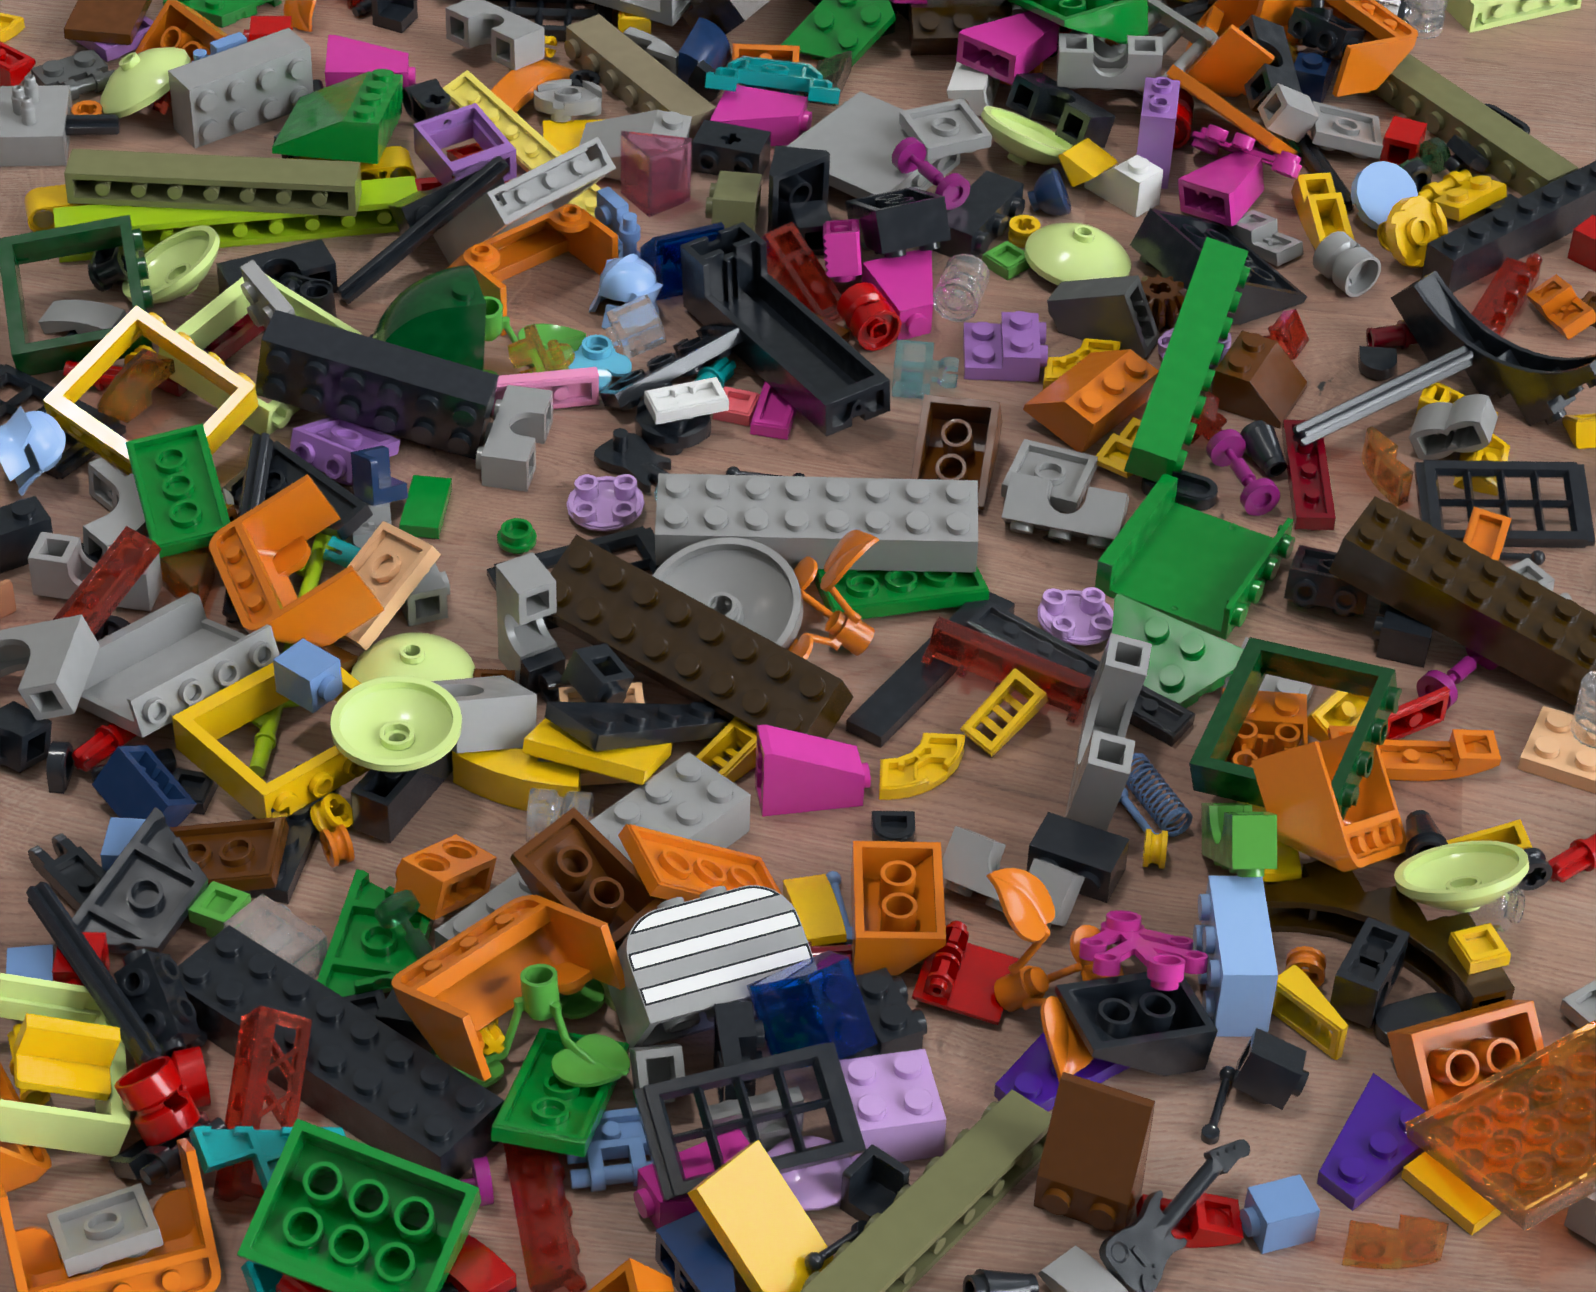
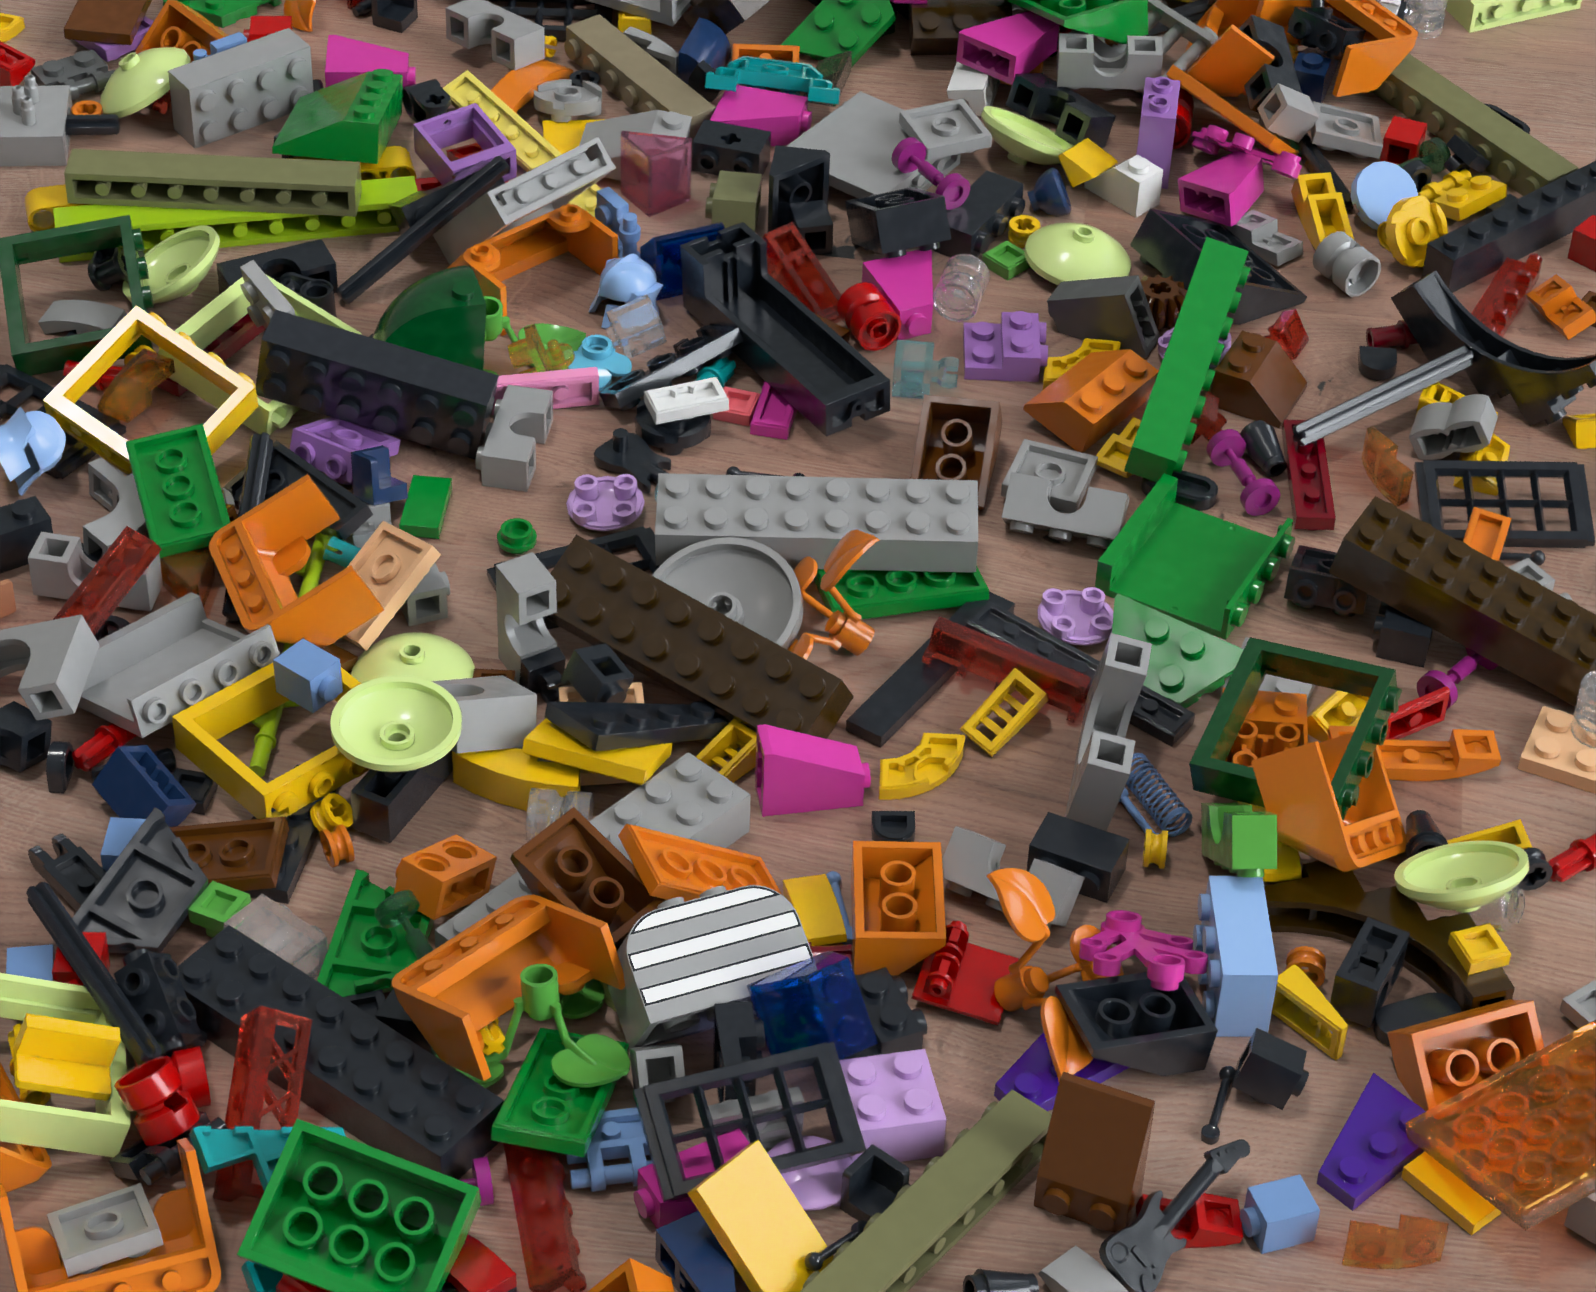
dark pink brick [823,219,862,282] -> none

